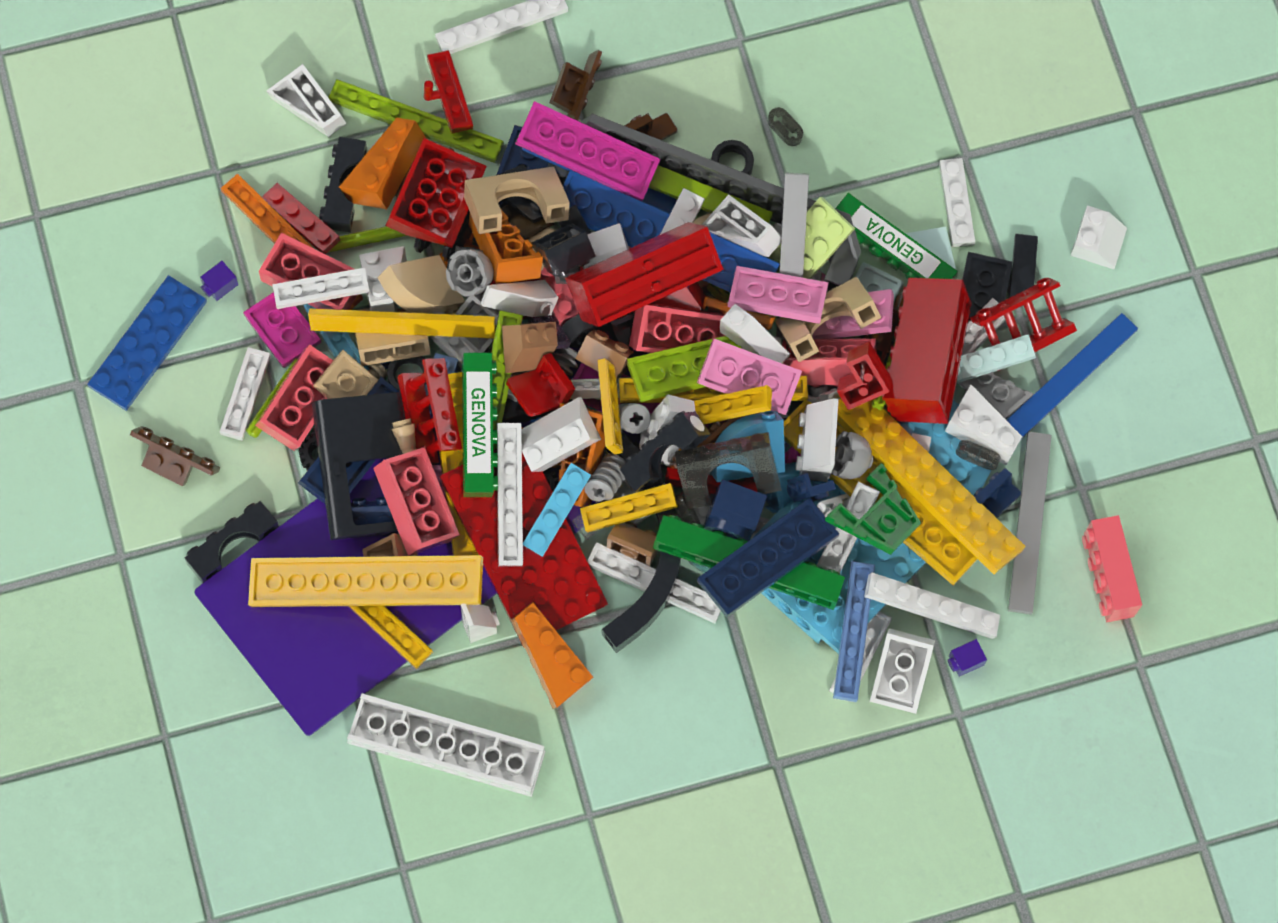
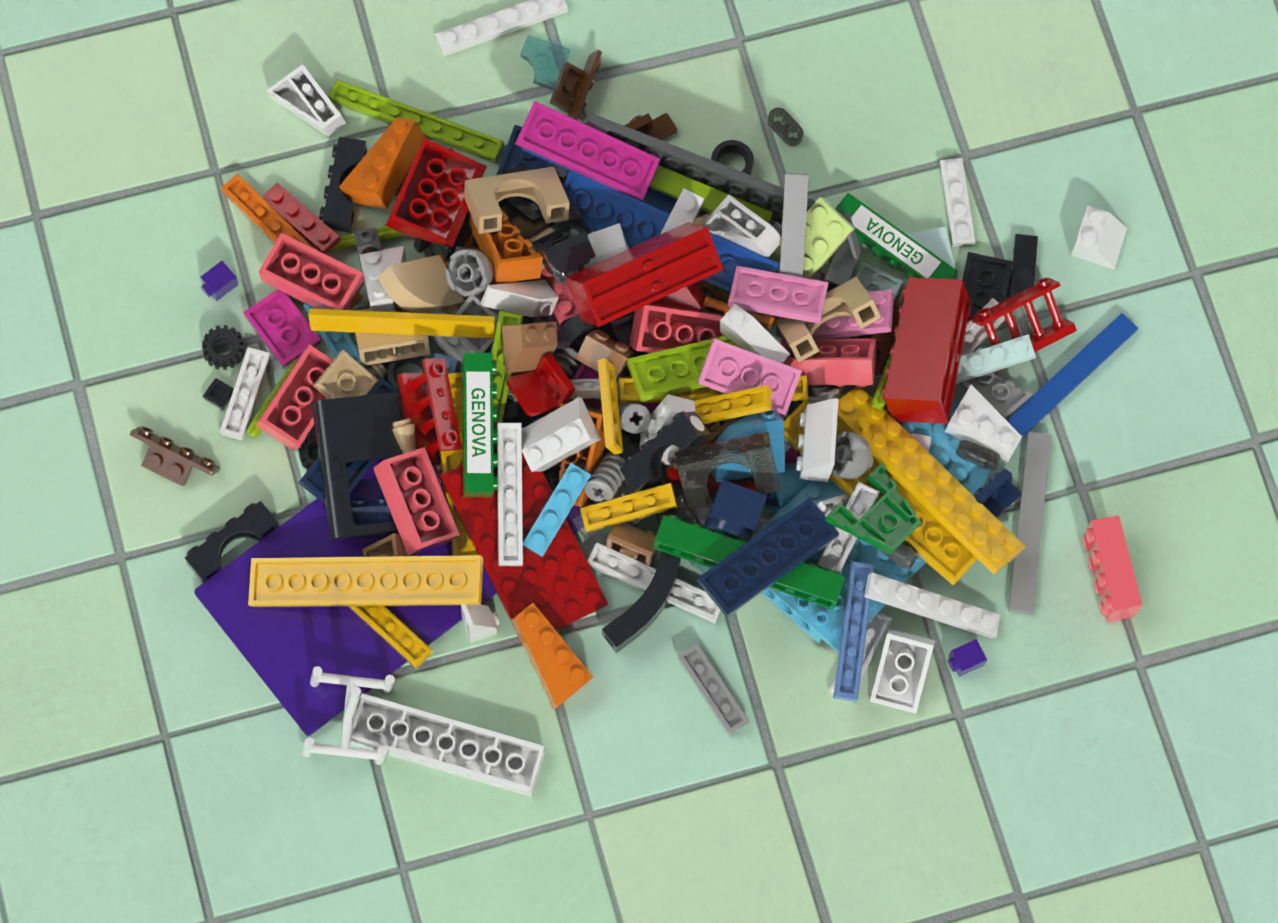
blue plate [87,275,207,411] -> none
white plate [272,268,369,309] -> none
red plate [424,50,473,134] -> none
dark blue bracket [787,473,836,503] -> none
red brick [837,341,892,410] -> none
none -> black tyre [202,325,245,370]
none -> black tile [203,378,234,410]
none -> white piece [302,667,395,765]
none -> dark grey brick [354,227,381,266]
none -> clear light blue tile [520,35,570,90]
none -> light grey plate [677,643,749,736]
none -> dark grey cone [881,544,918,570]

